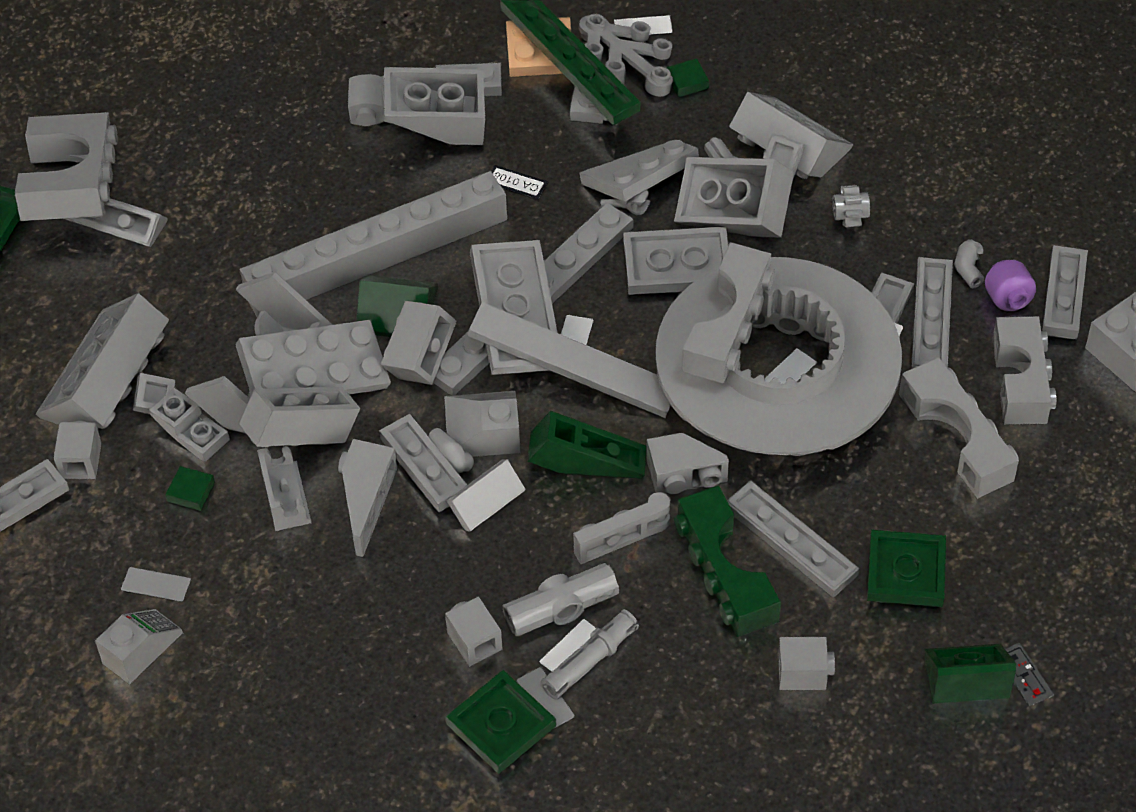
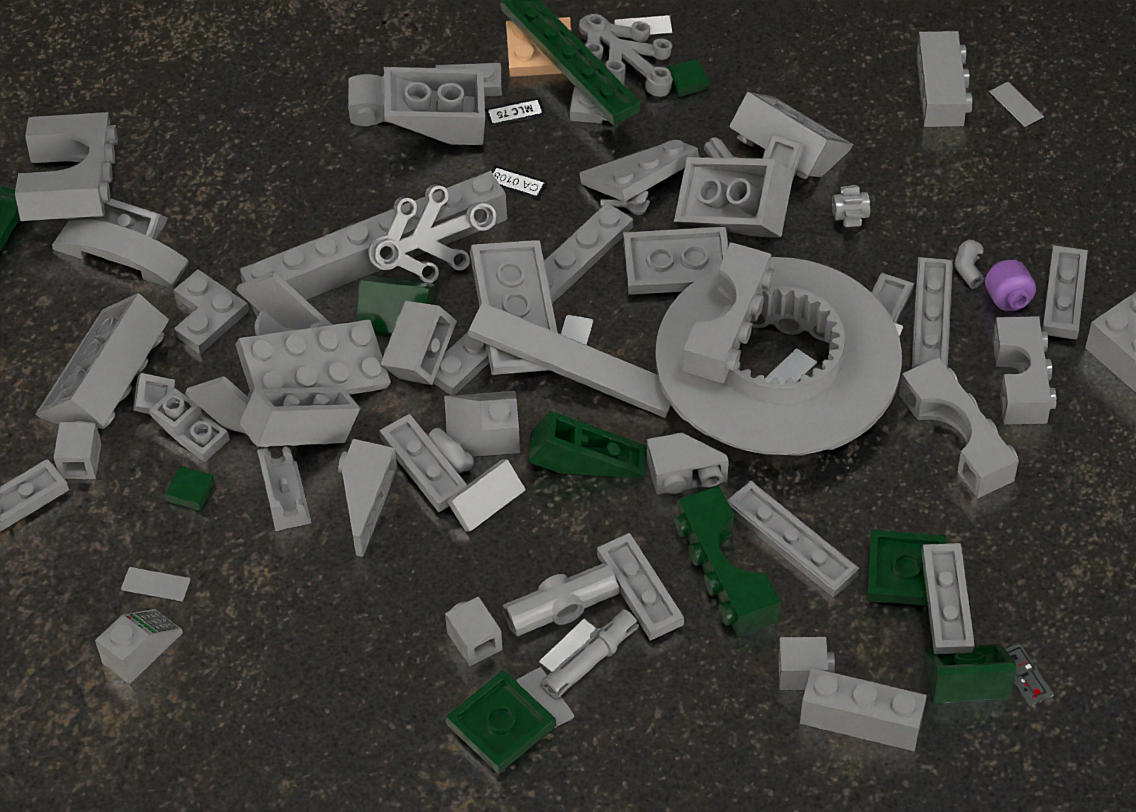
light grey plate [574,492,670,564] -> none
none -> light grey slope [52,219,189,289]
none -> light grey plate [174,269,249,355]
none -> light grey plant [368,184,496,282]
none -> sticker [485,97,546,126]
none -> light grey plate [597,533,684,641]
none -> light grey brick [800,668,927,751]
none -> light grey brick [916,31,972,127]
none -> light grey plate [921,543,975,654]
none -> light grey sticker [989,82,1044,127]

